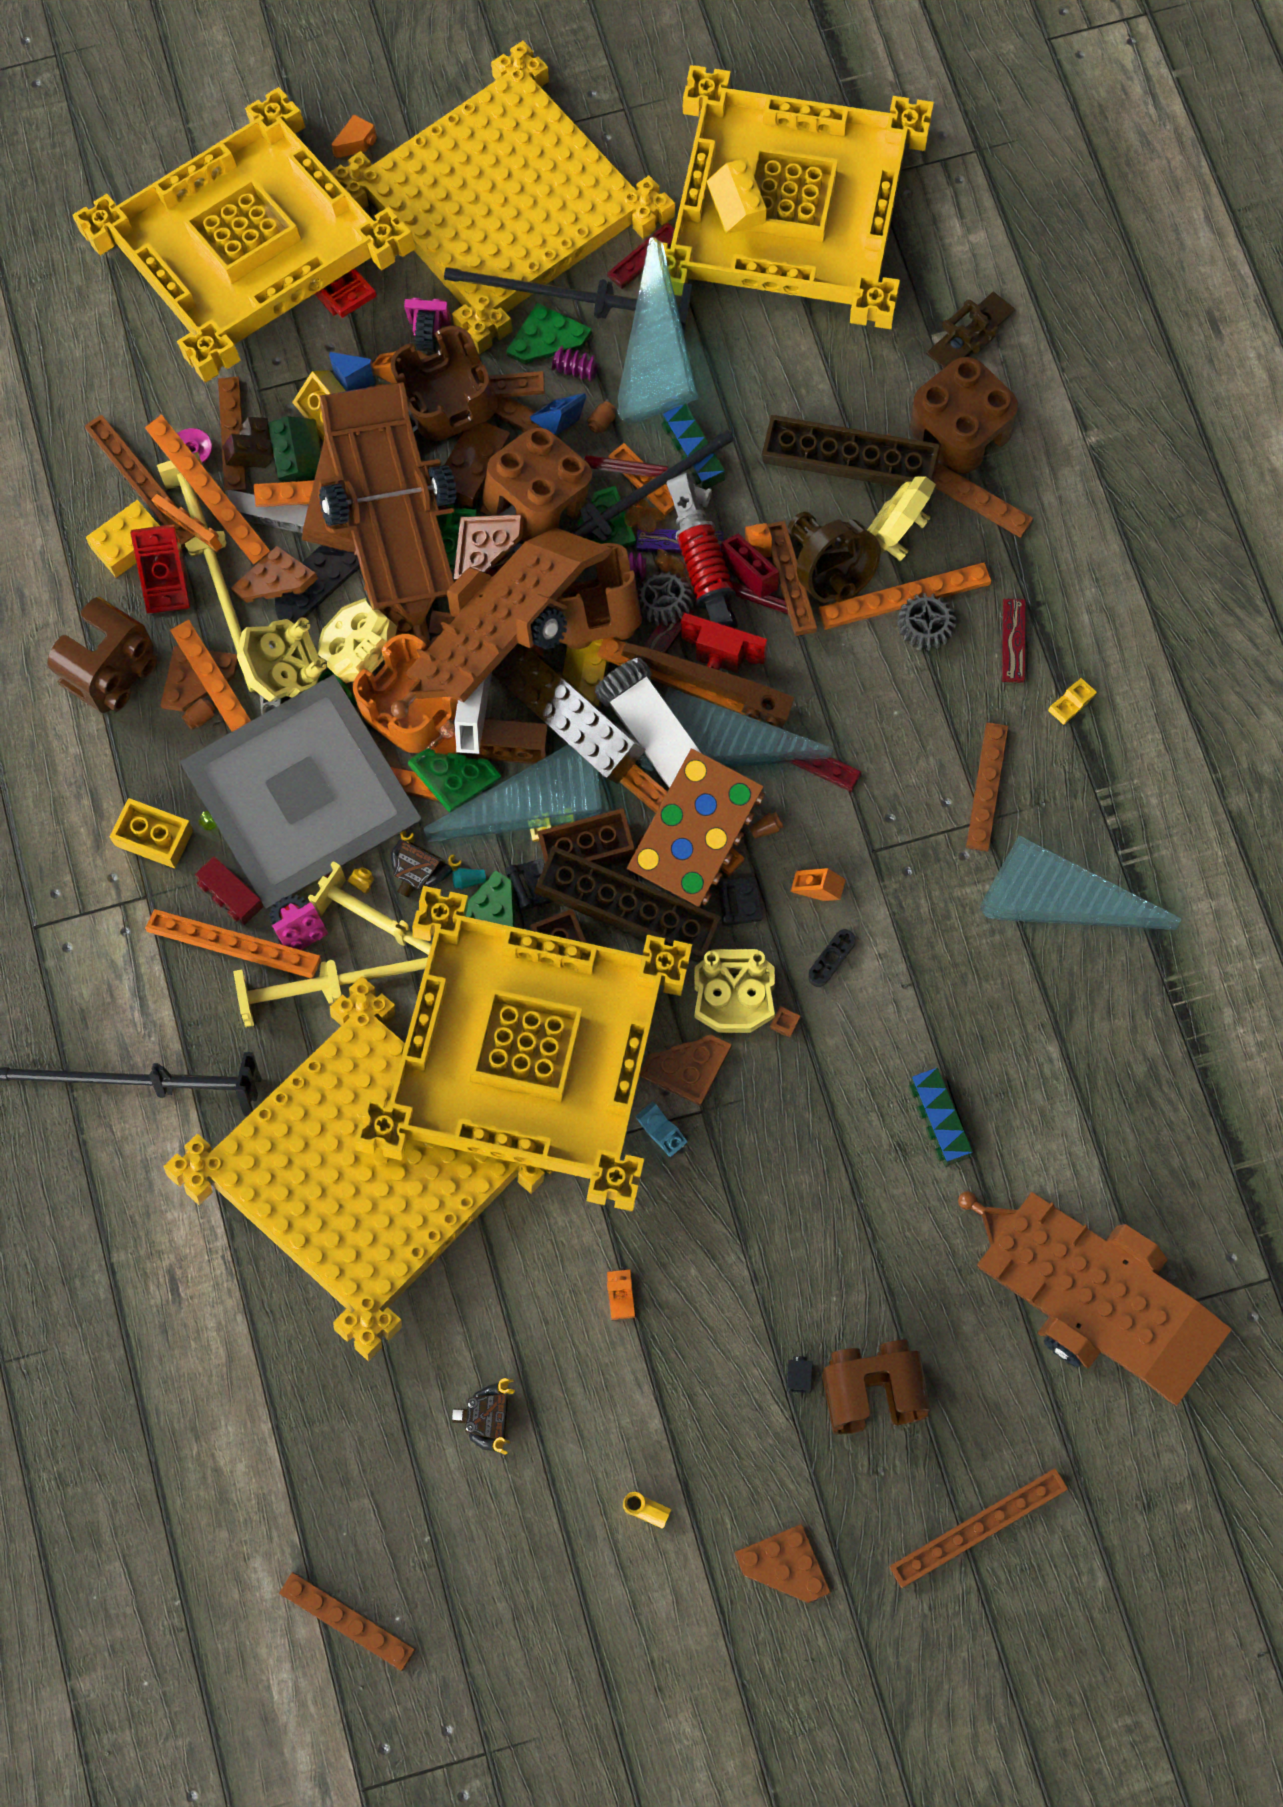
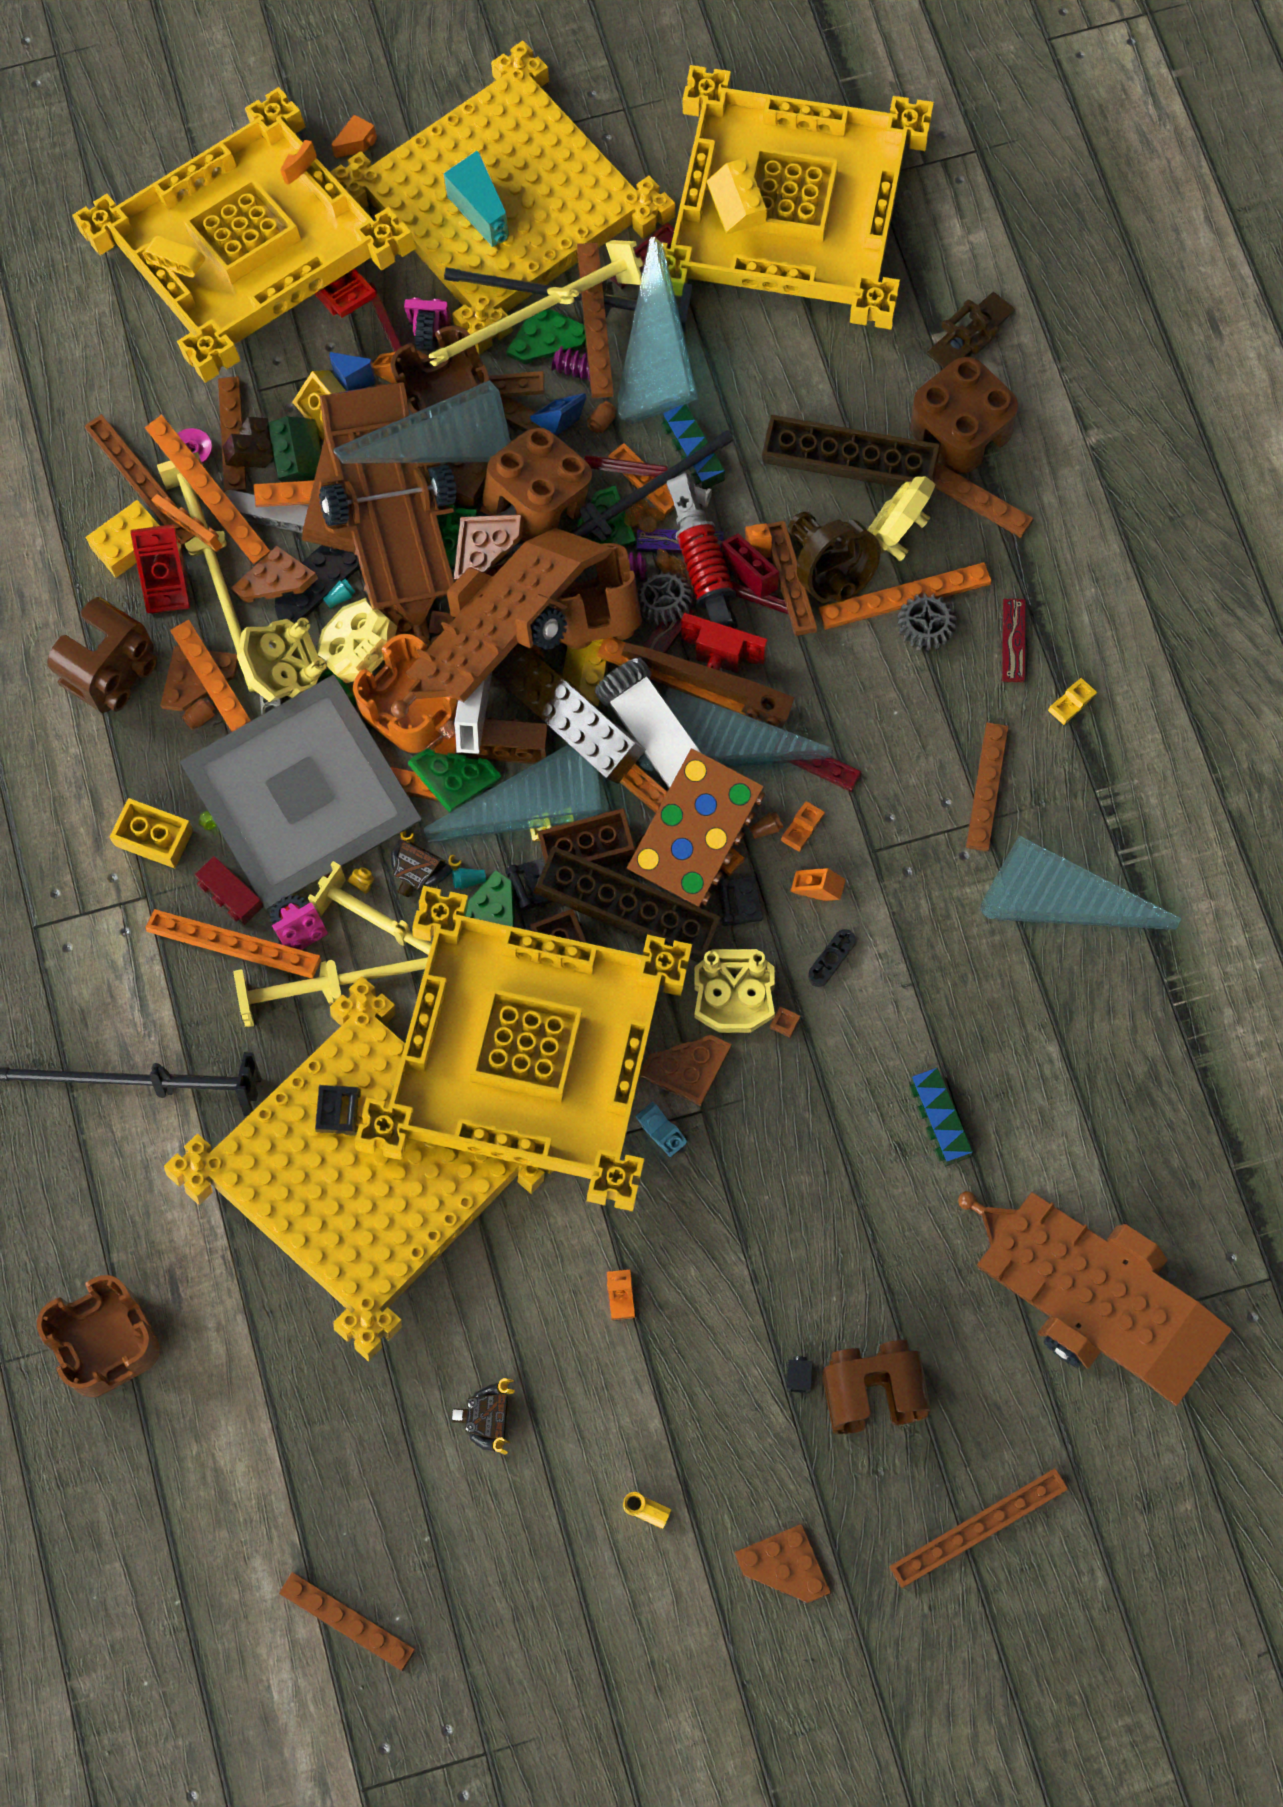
none -> dark orange piece [37,1275,160,1397]
none -> yellow beam [143,236,205,277]
none -> orange slope [280,140,317,185]
none -> black plate [315,1085,361,1136]
none -> teal cone [323,579,356,609]
none -> clear light blue slope [333,380,511,464]
none -> dark red tile [368,282,402,352]
none -> light yellow piece [429,240,648,366]
none -> teal slope [443,151,509,247]
none -> dark orange plate [577,243,613,398]
none -> orange slope [781,801,825,852]

